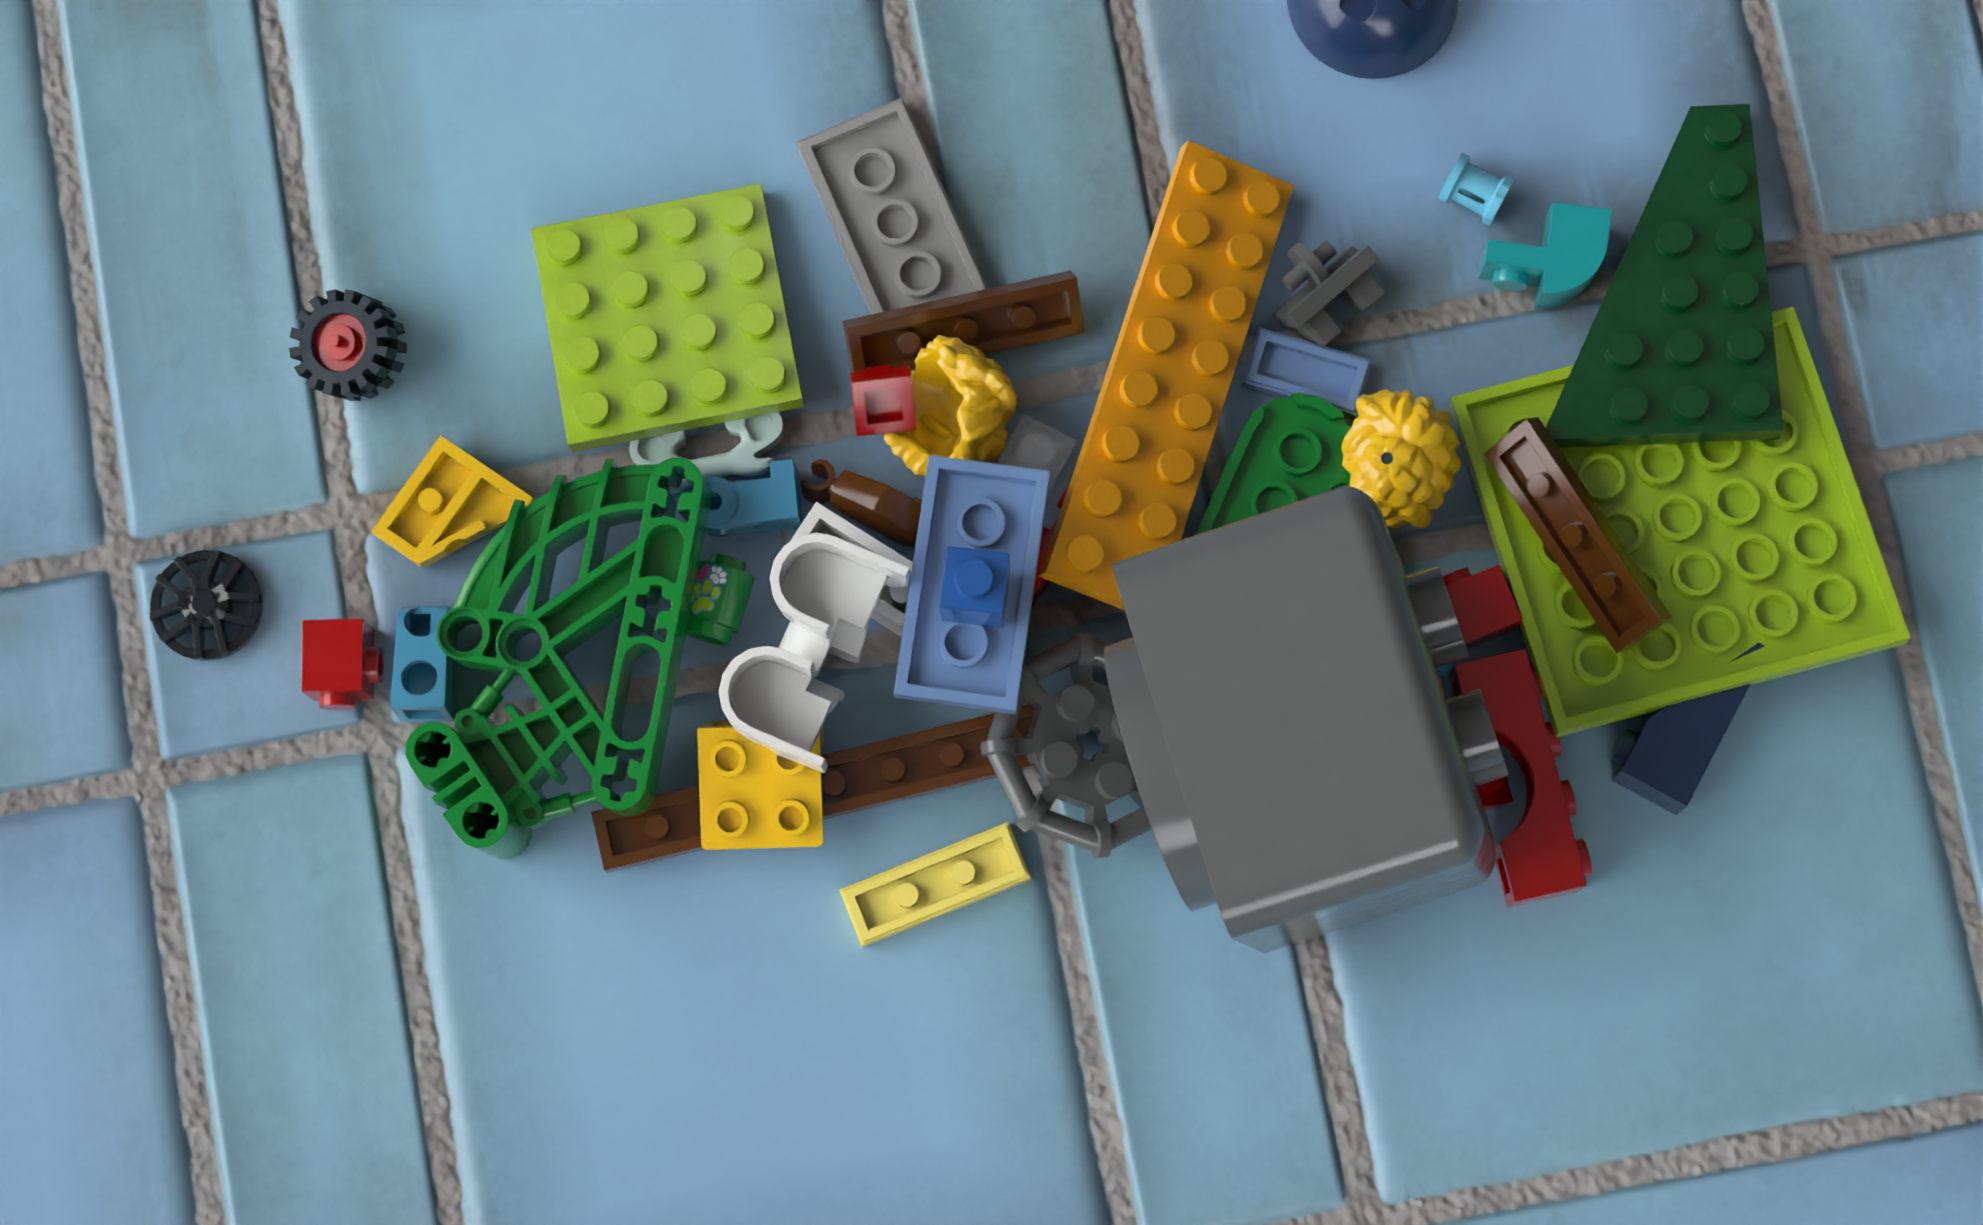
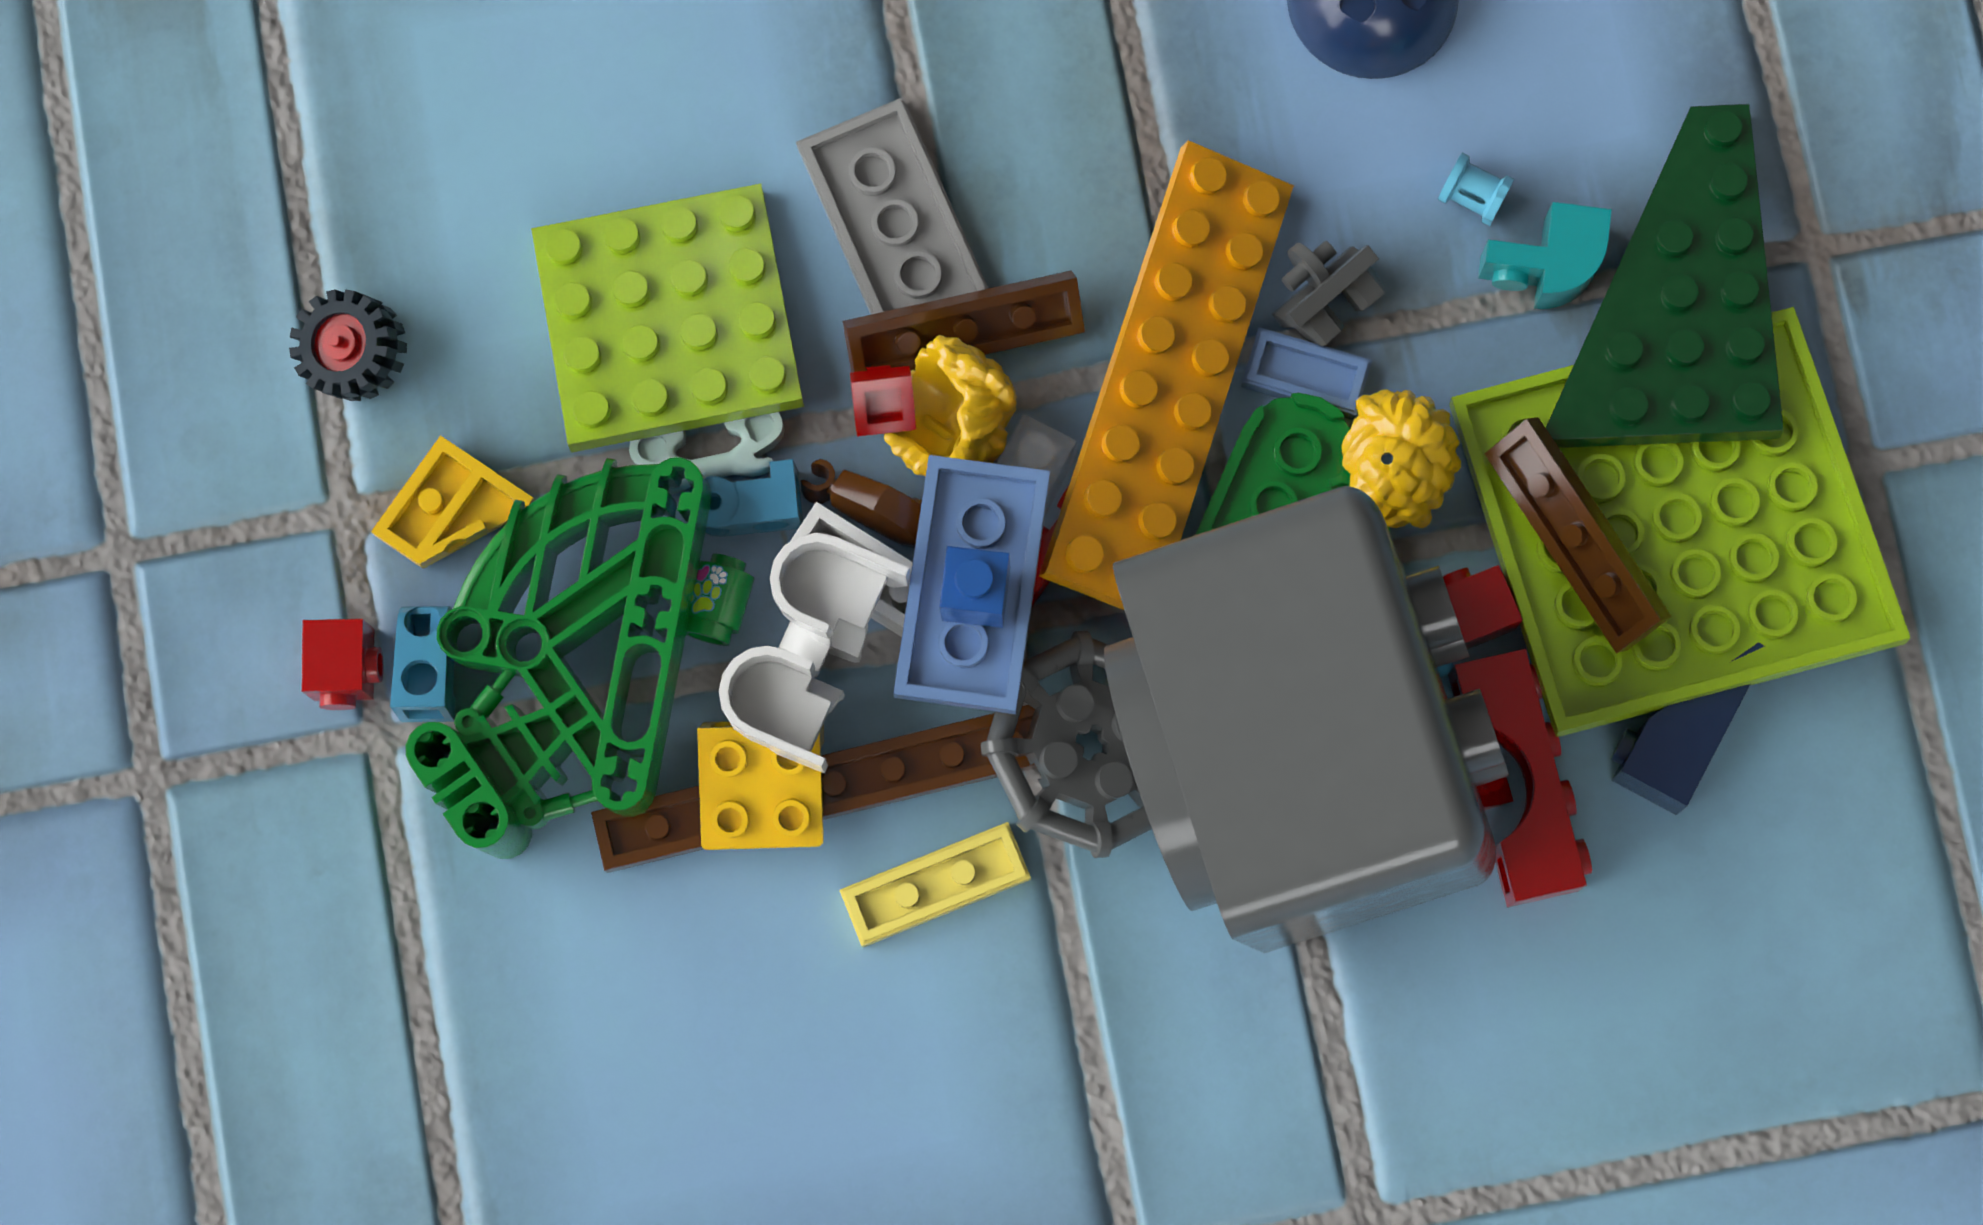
black wheel [149,549,263,661] -> none

